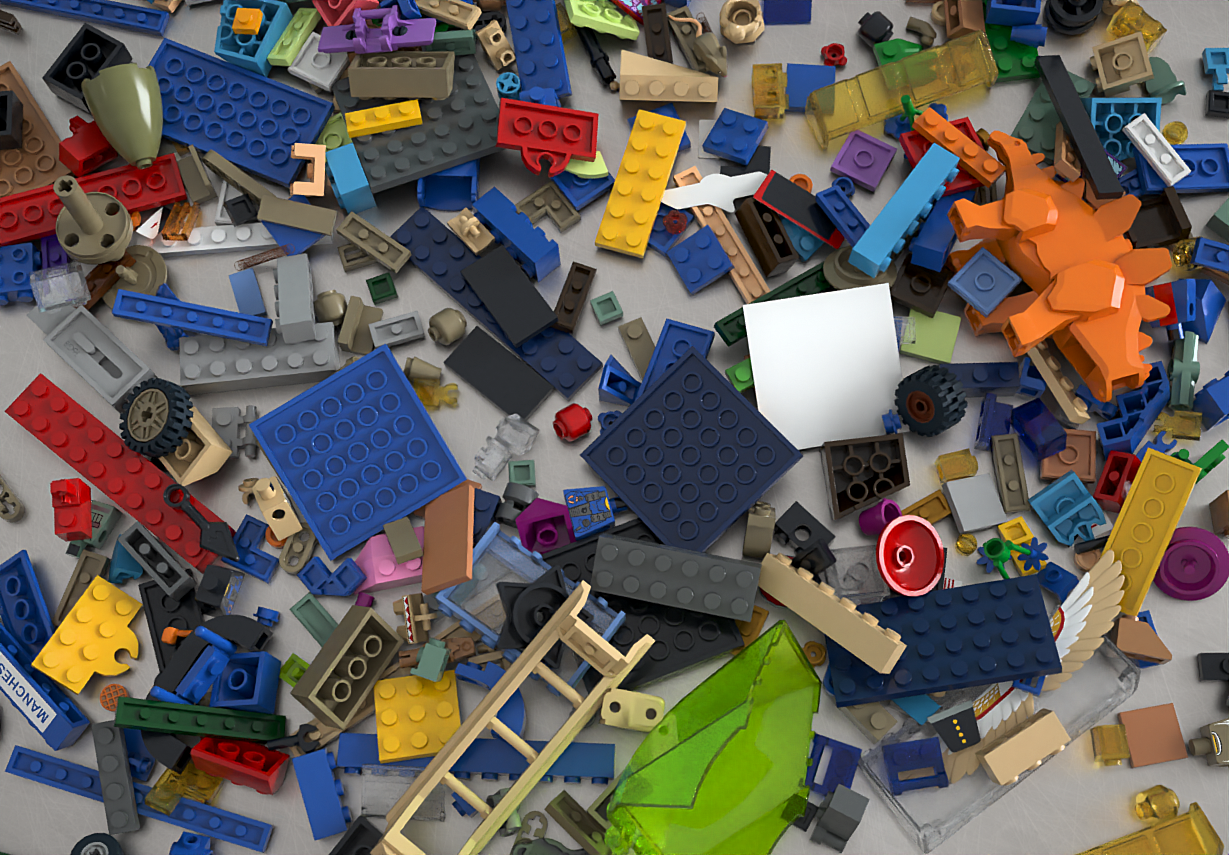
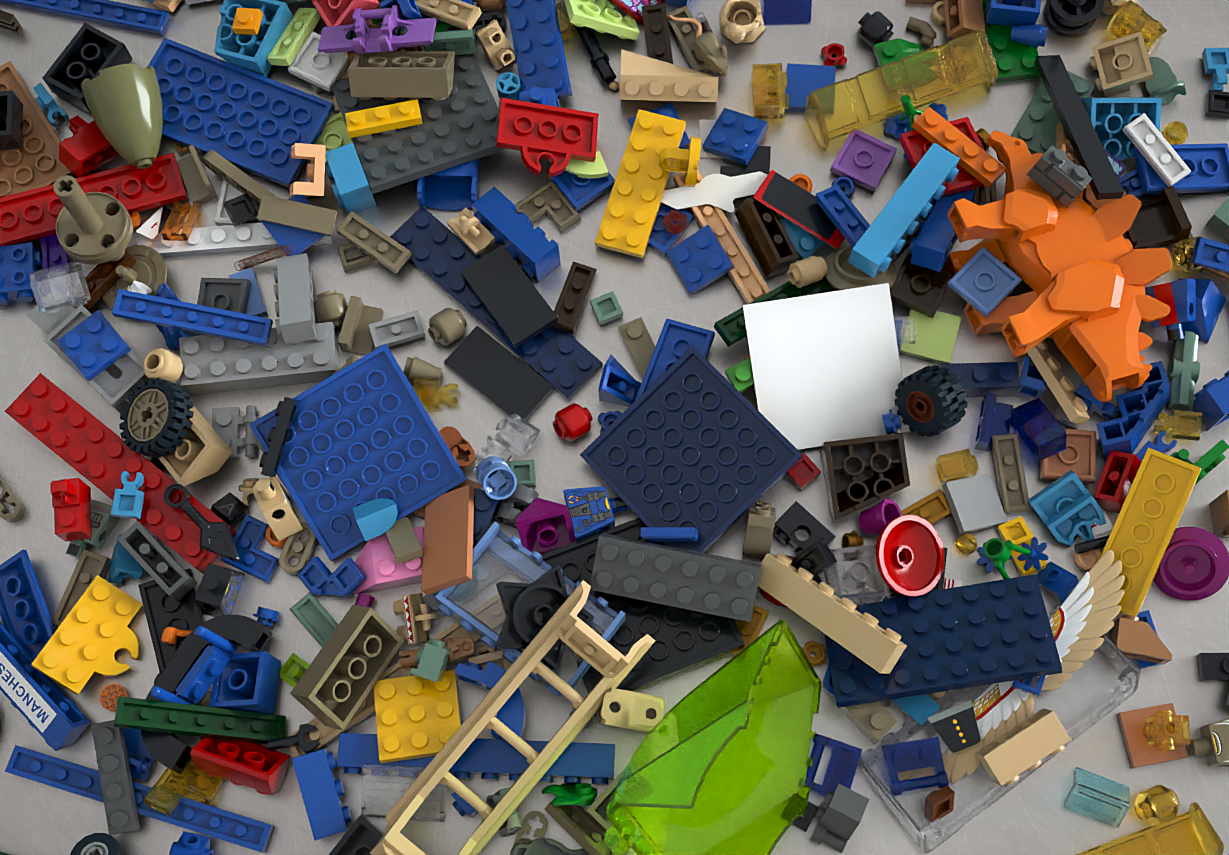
dark green tile [366,272,398,305] -> none
clear yellow brick [1090,724,1130,767] -> none
none -> dark azure plate [33,83,69,128]
none -> blue plate [57,310,131,381]
none -> dark azure plate [111,471,145,519]
none -> white plate [127,281,152,295]
none -> tan head [143,348,183,383]
none -> dark grey tile [197,278,251,314]
none -> black tile [211,492,249,526]
none -> black plate [259,397,299,477]
none -> dark azure brick [353,498,398,541]
none -> dark orange piece [439,426,475,471]
none -> medium blue wheel [476,456,517,500]
none -> green plate [541,783,597,806]
none -> blue tile [641,527,699,542]
none -> yellow tile [659,137,701,187]
none -> red plate [786,453,821,490]
none -> tan brick [788,256,828,288]
none -> pearl gold plate [842,530,864,557]
none -> reddish brown plate [924,785,955,823]
none -> dark grey brick [1026,145,1093,208]
none -> clear light blue panel [1065,767,1130,828]
none -> clear yellow brick [1143,710,1191,751]

